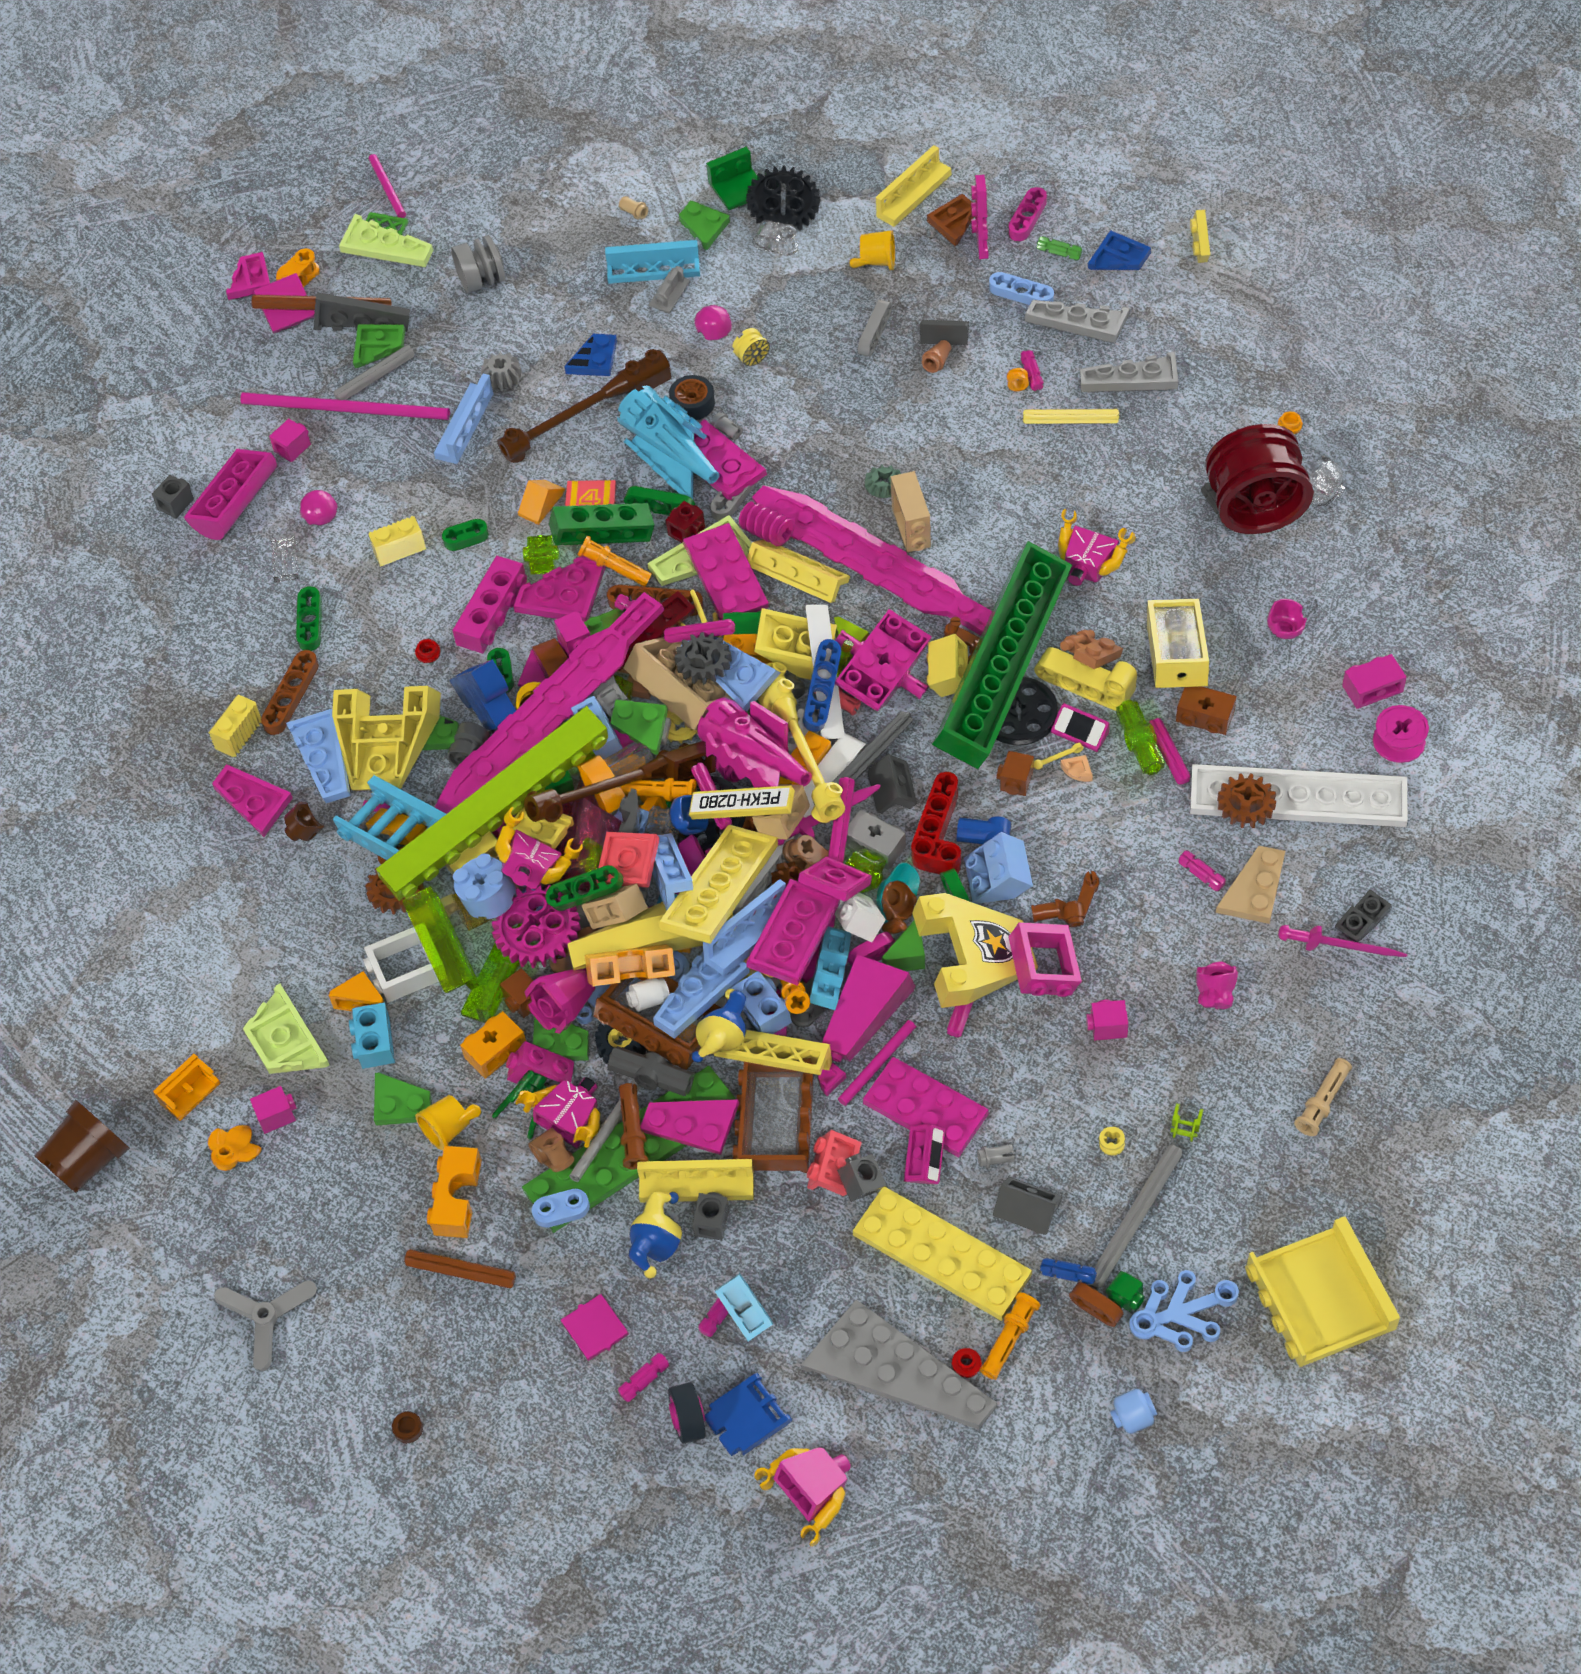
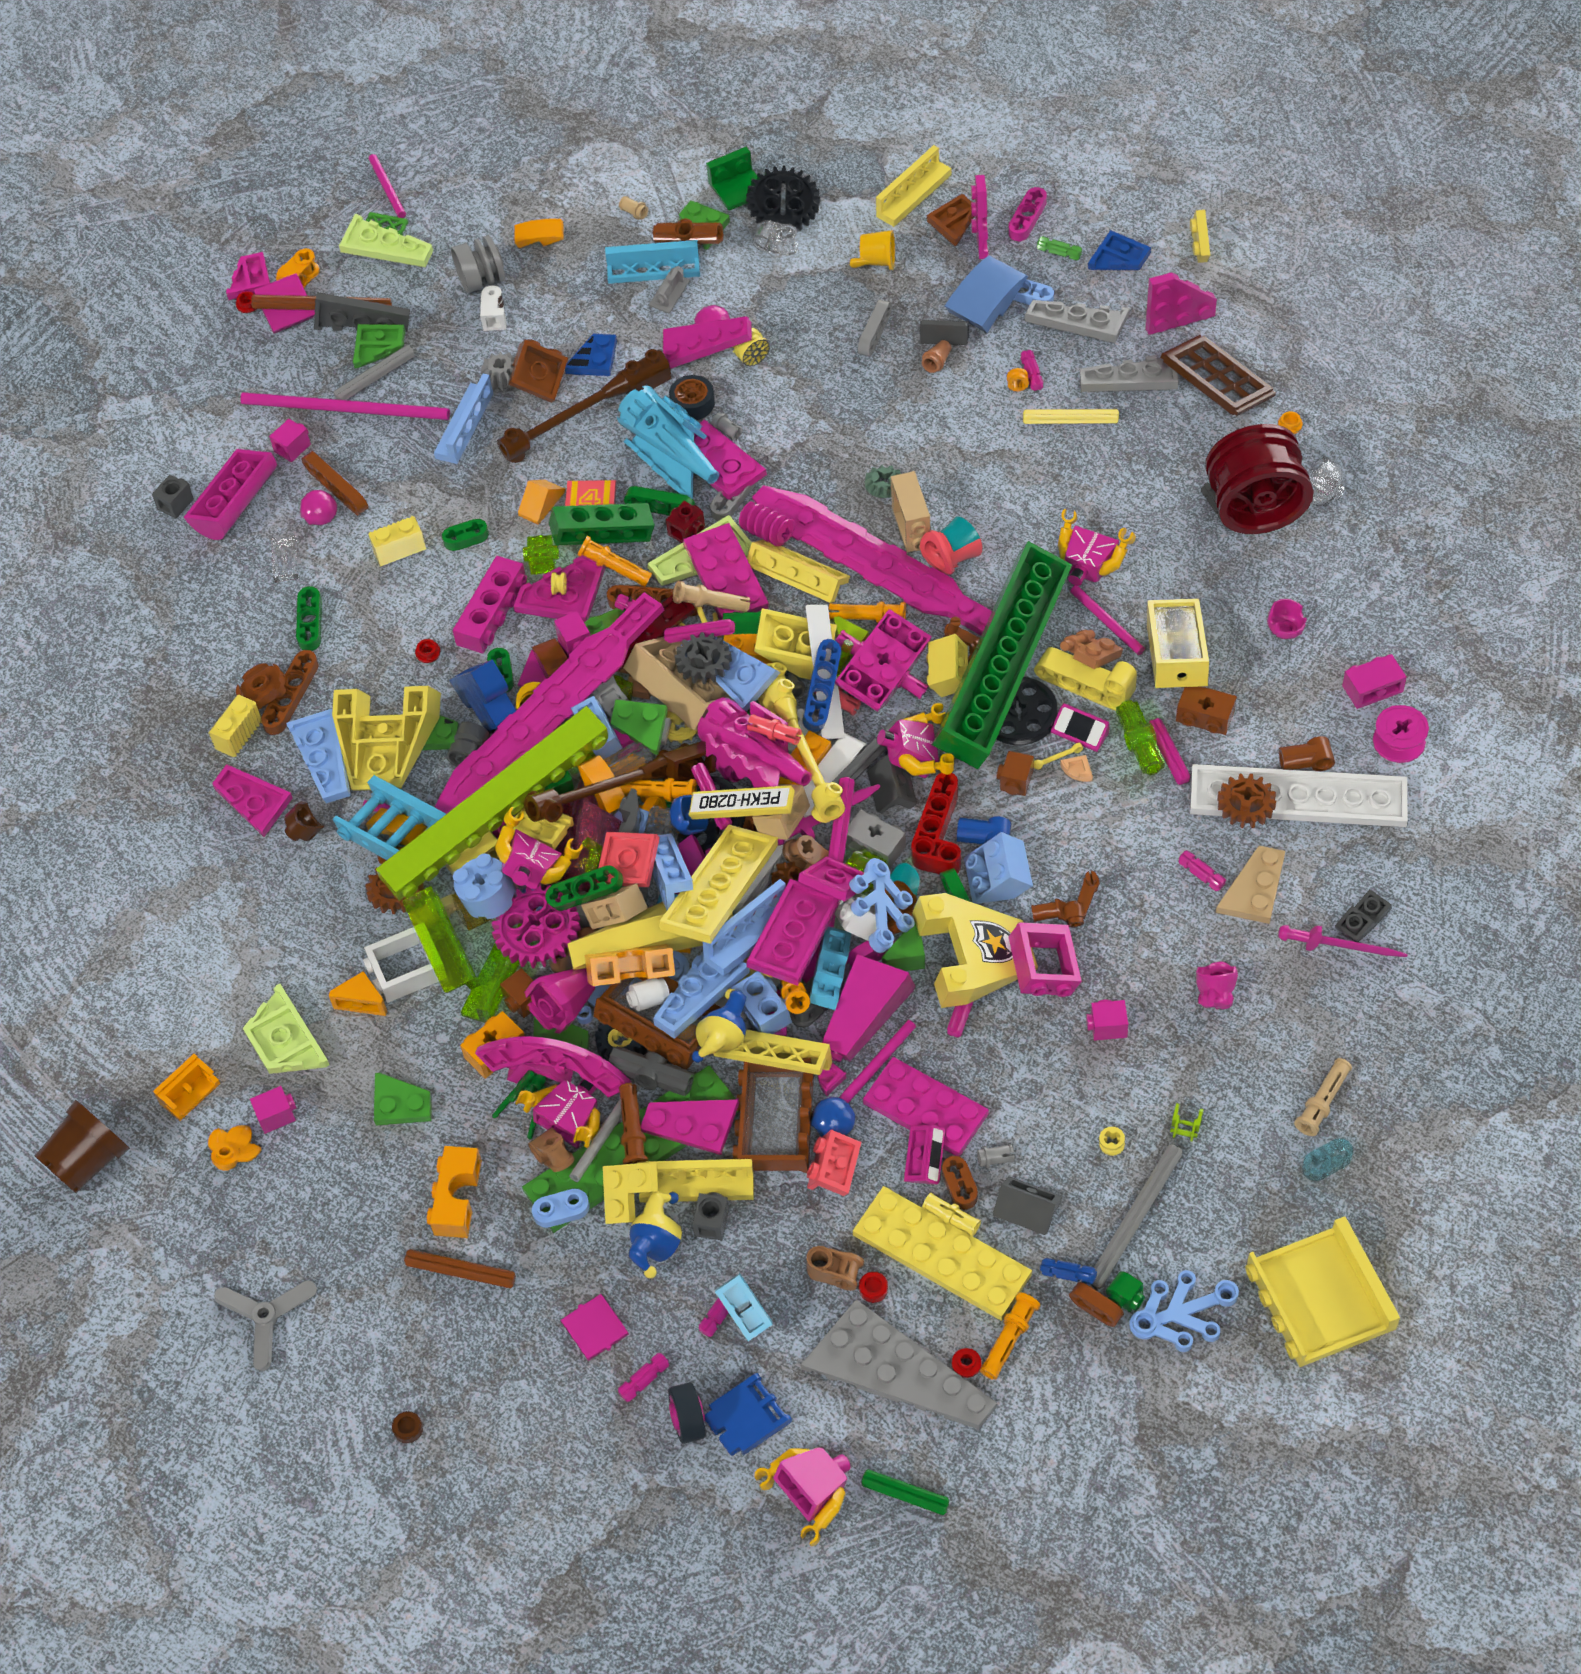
medium azure brick [349,1002,395,1069] -> none
yellow hat [415,1095,481,1151] -> none
dark grey brick [837,1153,886,1202] -> none
light blue head [1110,1389,1158,1434] -> none
none -> red plate [236,291,256,313]
none -> dark orange plate [236,663,286,710]
none -> dark orange beam [302,451,369,516]
none -> dark pink tile [475,1036,631,1098]
none -> white leg [480,285,507,331]
none -> dark orange plate [508,339,568,403]
none -> light orange slope [514,218,564,248]
none -> light yellow bush [551,572,567,595]
none -> light yellow plate [603,1162,658,1224]
none -> dark orange piece [652,219,724,244]
none -> dark pink wing [663,316,752,369]
none -> tan pin [673,581,750,613]
none -> coral pin [747,714,802,745]
none -> medium nougat piece [807,1246,864,1290]
none -> blue hair [811,1097,855,1137]
none -> light orange pin [829,601,906,623]
none -> light blue plant [849,858,915,953]
none -> red tile [859,1272,888,1303]
none -> green axle [862,1469,949,1515]
none -> torso [877,703,954,778]
none -> coral hat [920,516,983,575]
none -> light yellow pin [922,1193,981,1236]
none -> dark orange beam [942,1156,978,1210]
none -> medium blue slope [945,255,1028,333]
none -> dark pink bar [1070,585,1145,655]
none -> dark pink plate [1145,272,1217,335]
none -> reddish brown piece [1160,335,1276,416]
none -> dark orange piece [1279,736,1335,771]
none -> clear light blue beam [1302,1138,1353,1181]

